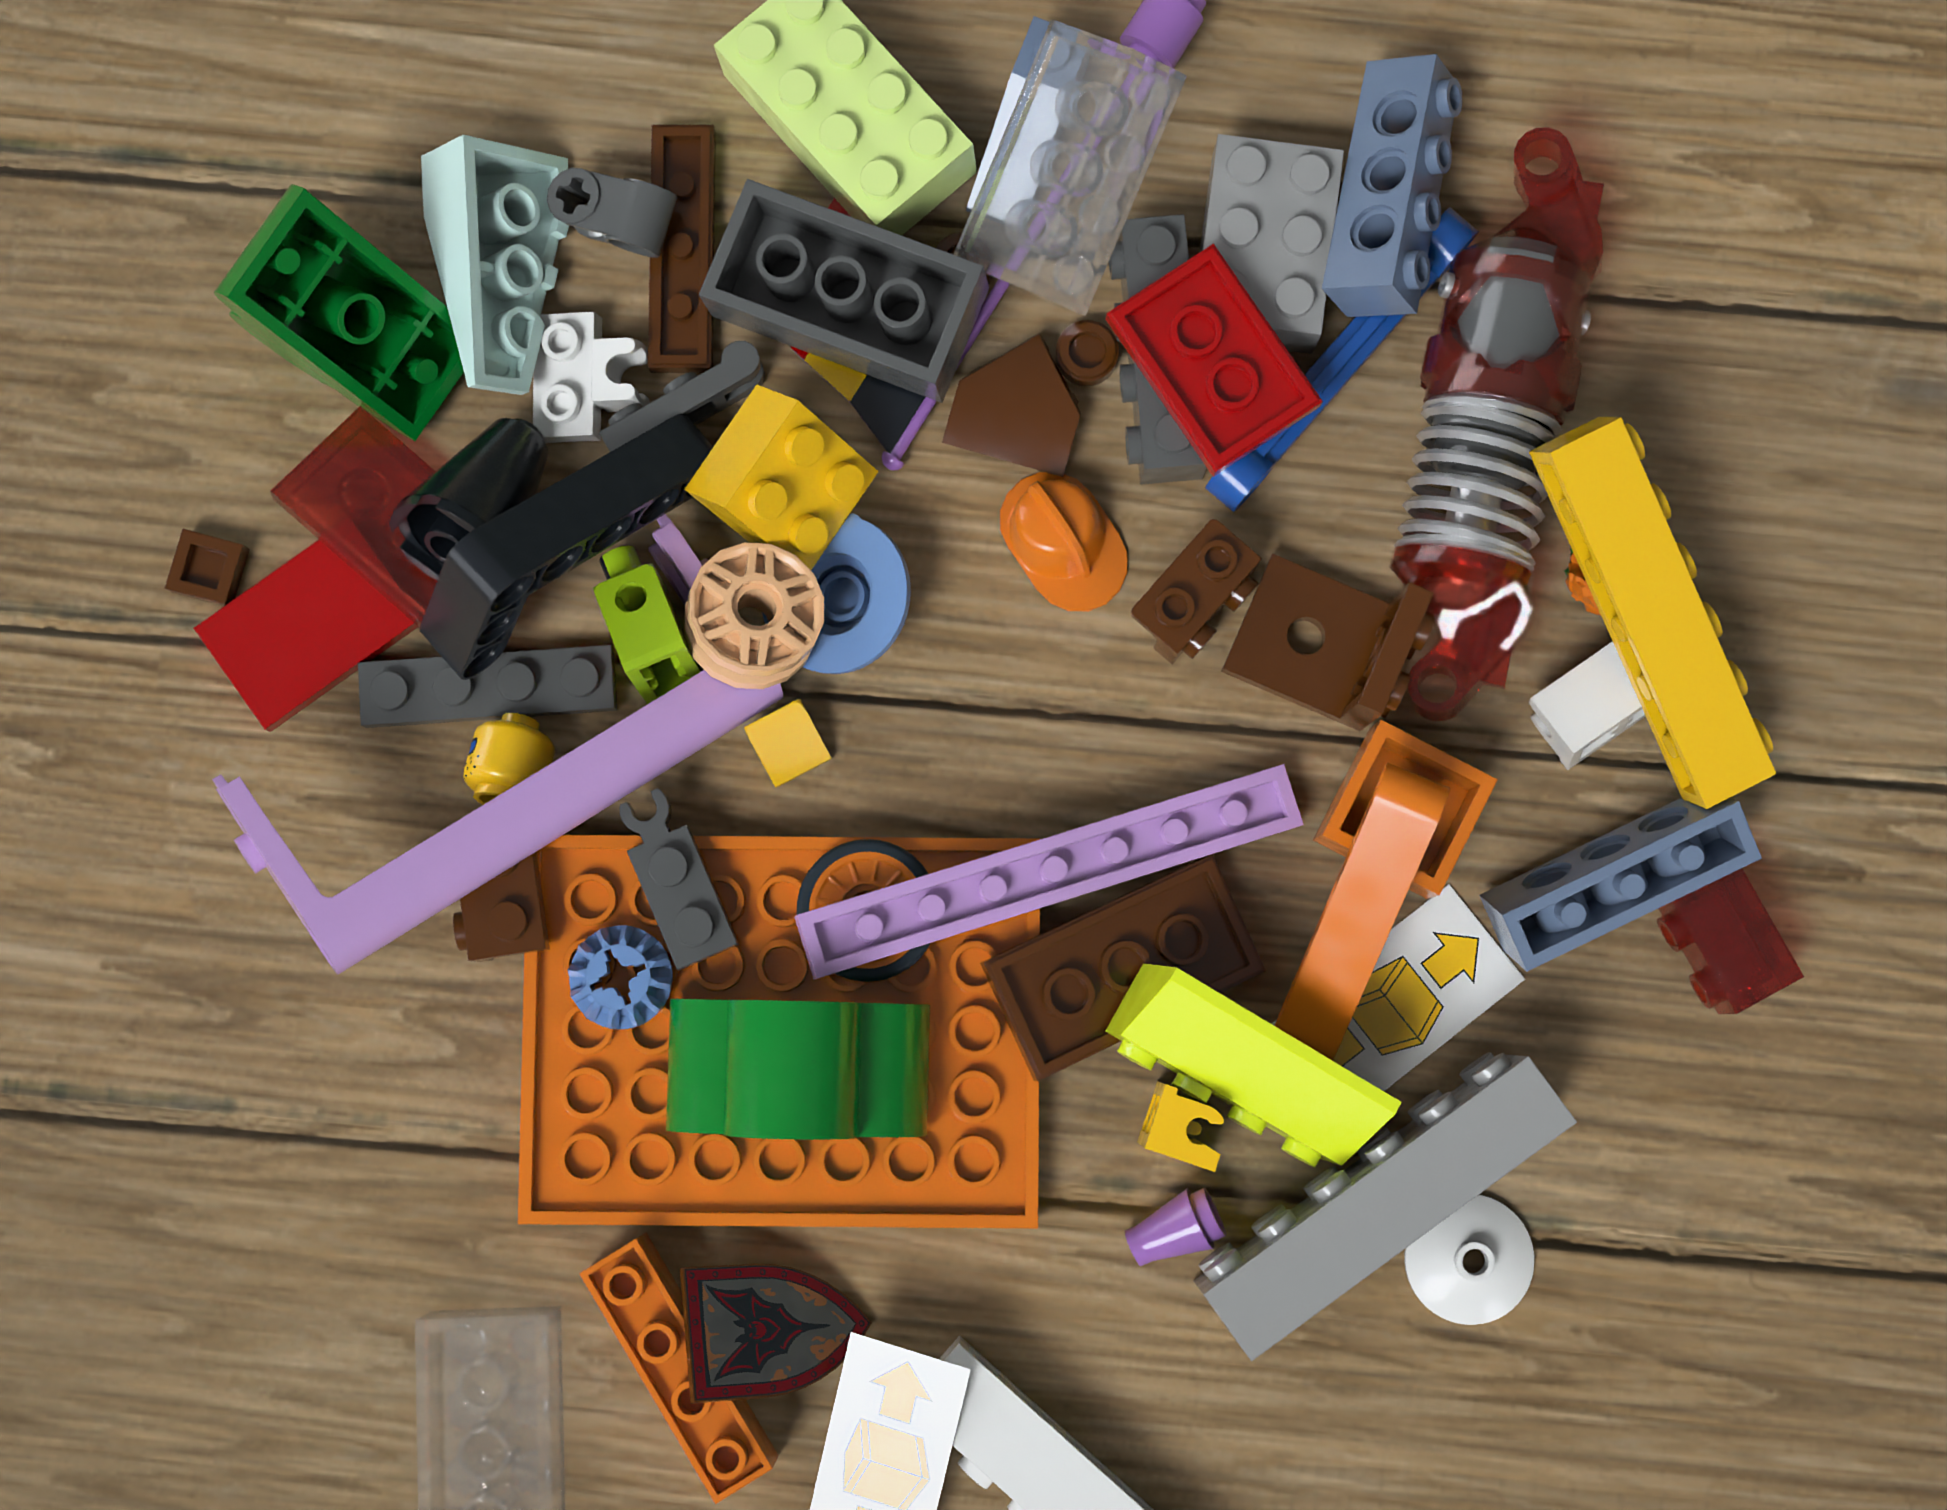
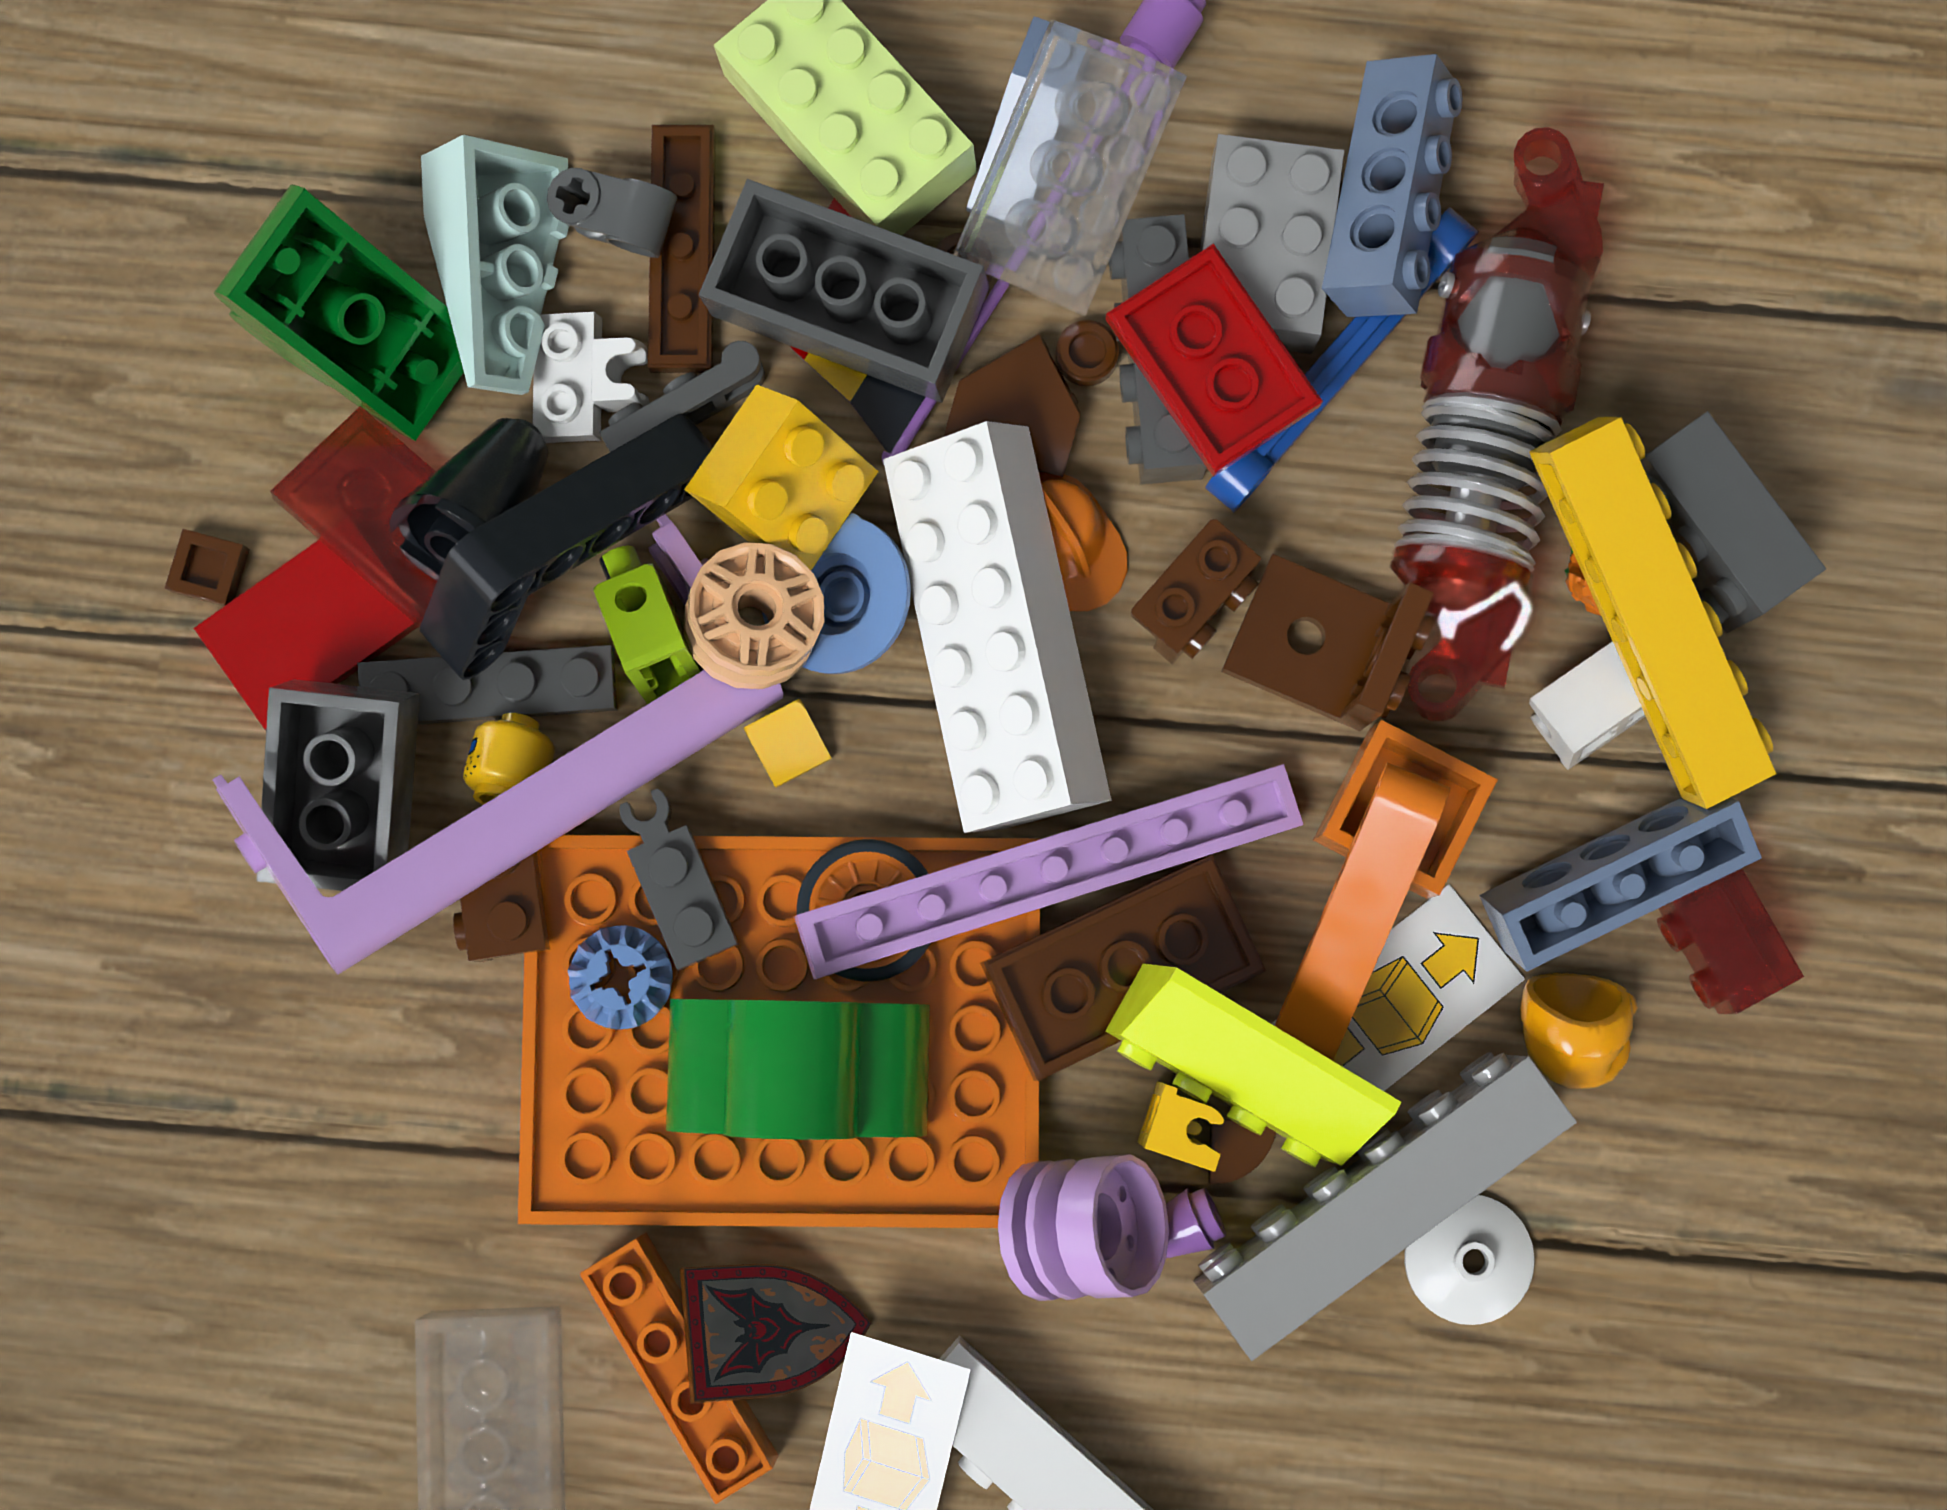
none -> dark grey brick [256,679,420,891]
none -> white brick [883,421,1112,833]
none -> lavender wheel [998,1154,1169,1301]
none -> reddish brown tile [1208,1119,1276,1184]
none -> light orange piece [1520,973,1638,1089]
none -> dark grey brick [1640,411,1826,633]

